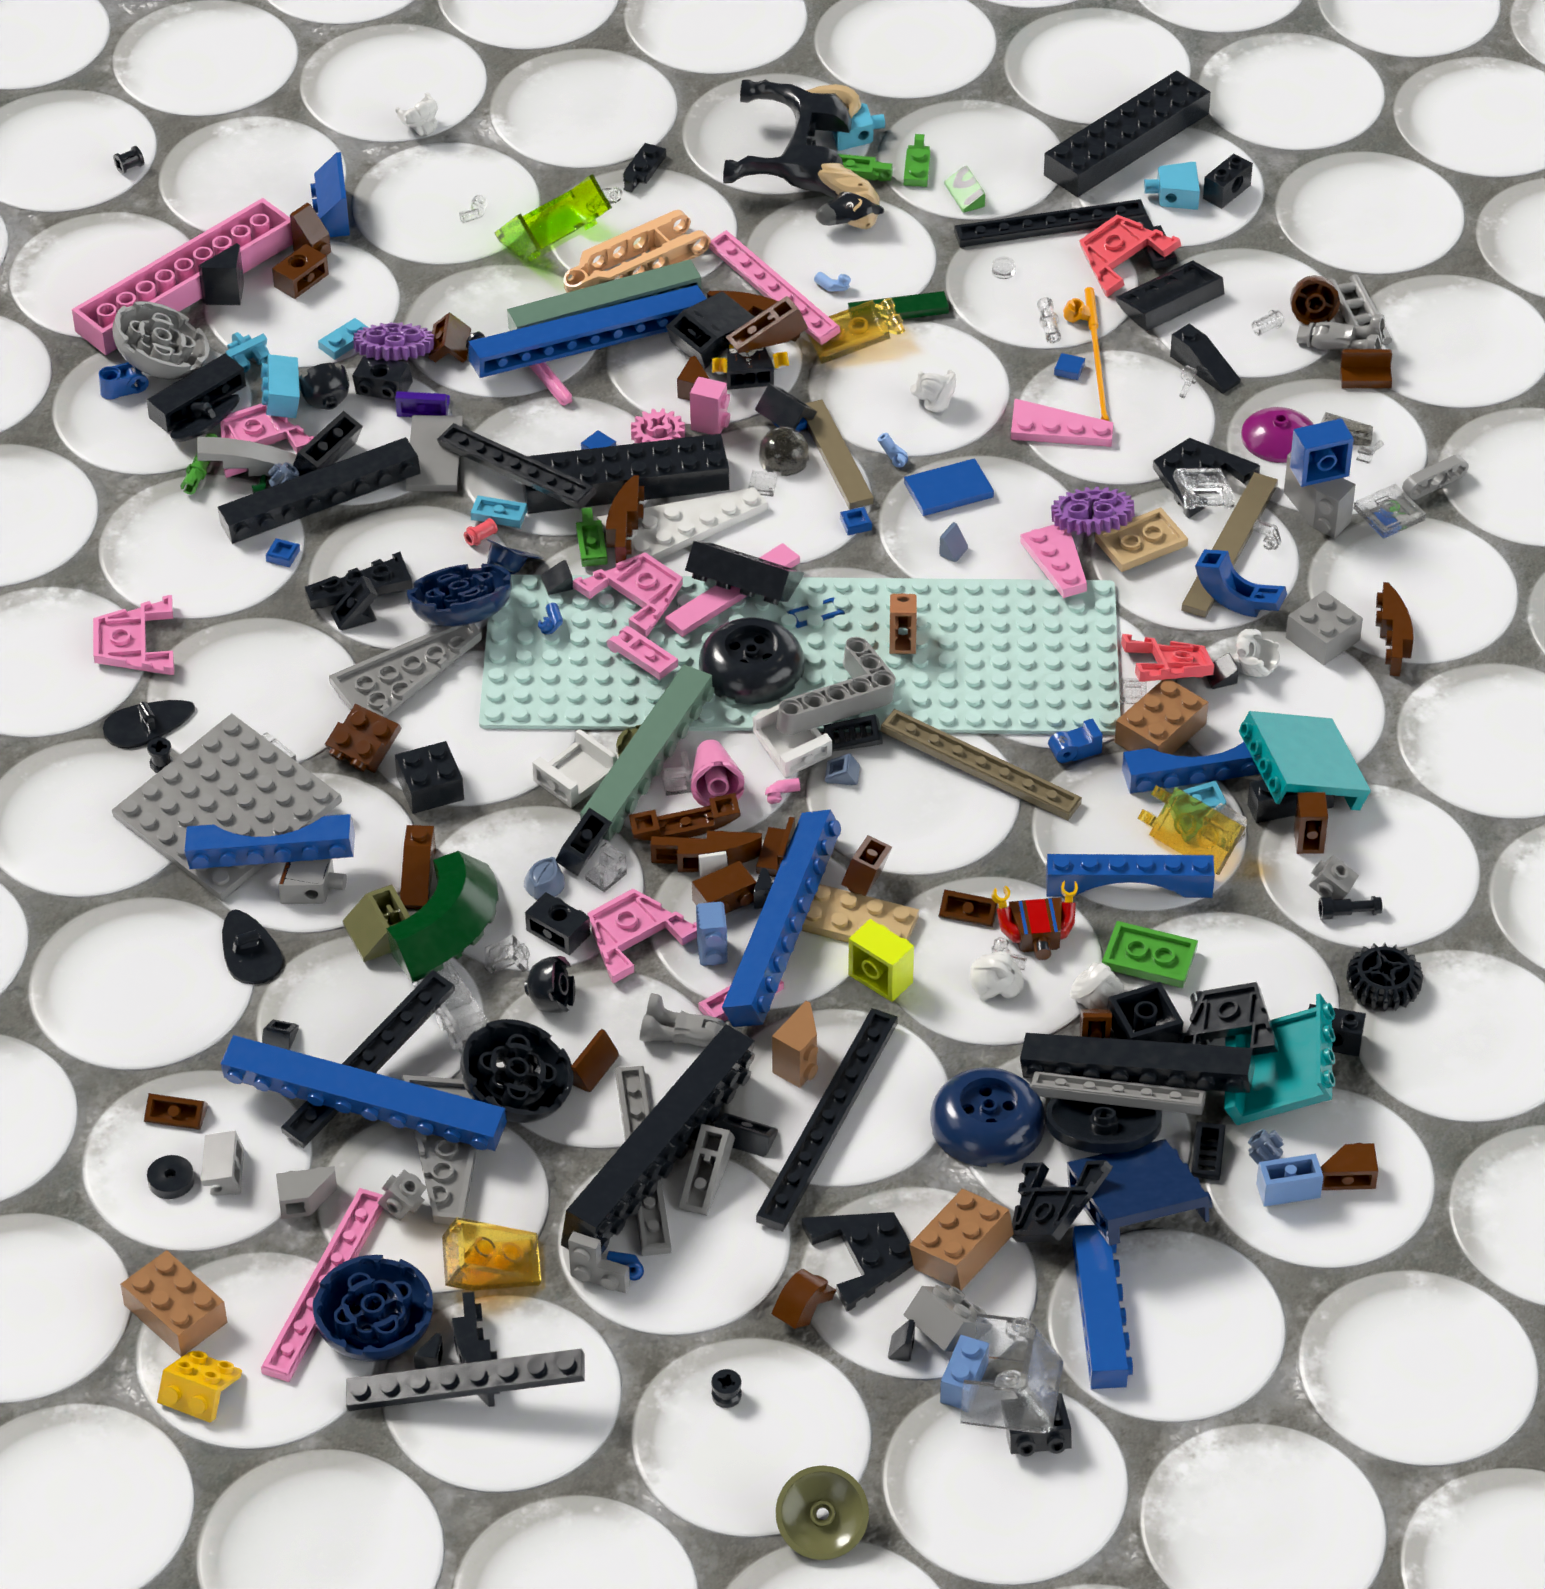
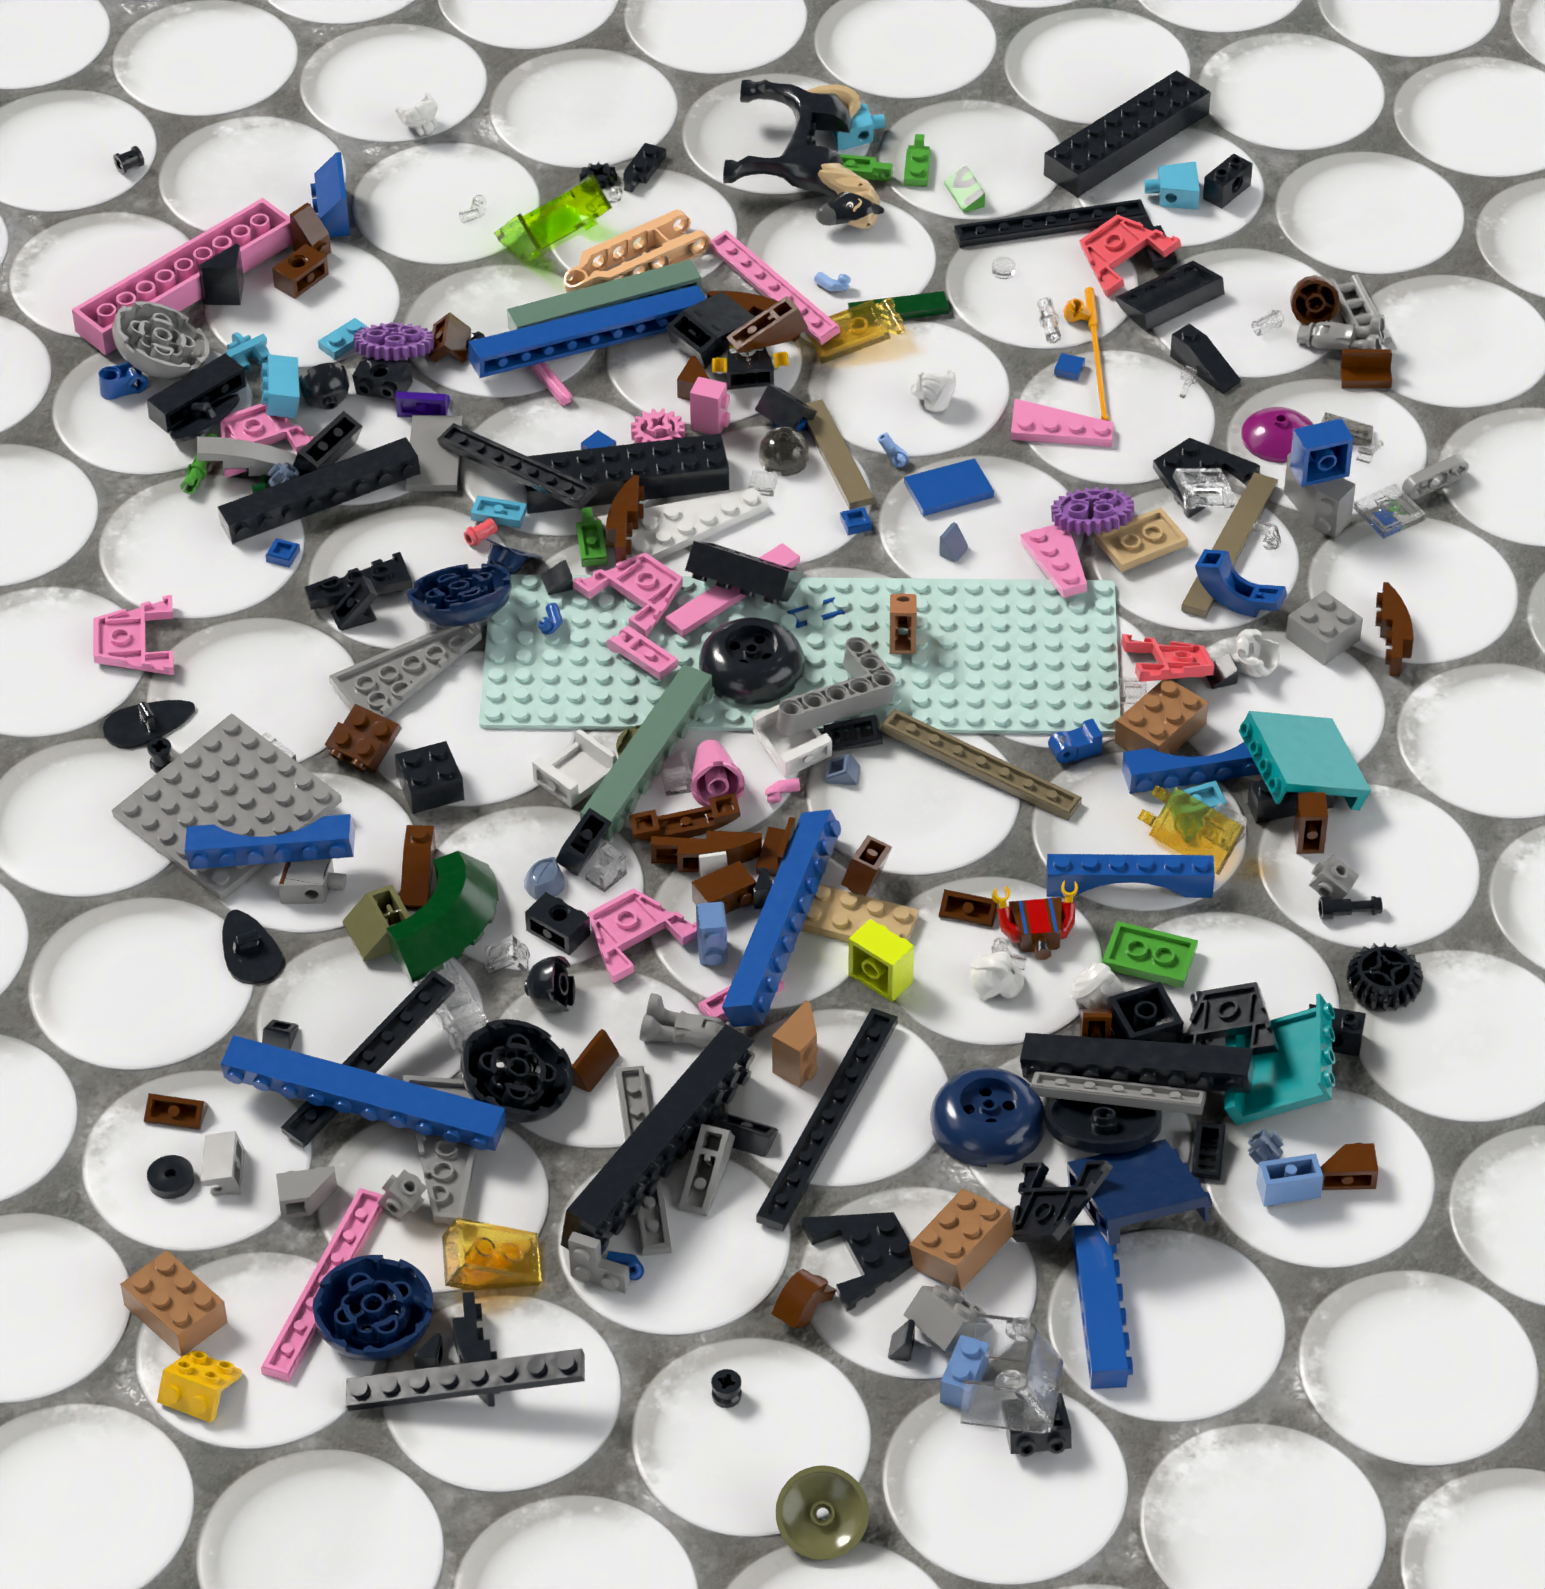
none -> black gear [579,161,618,191]

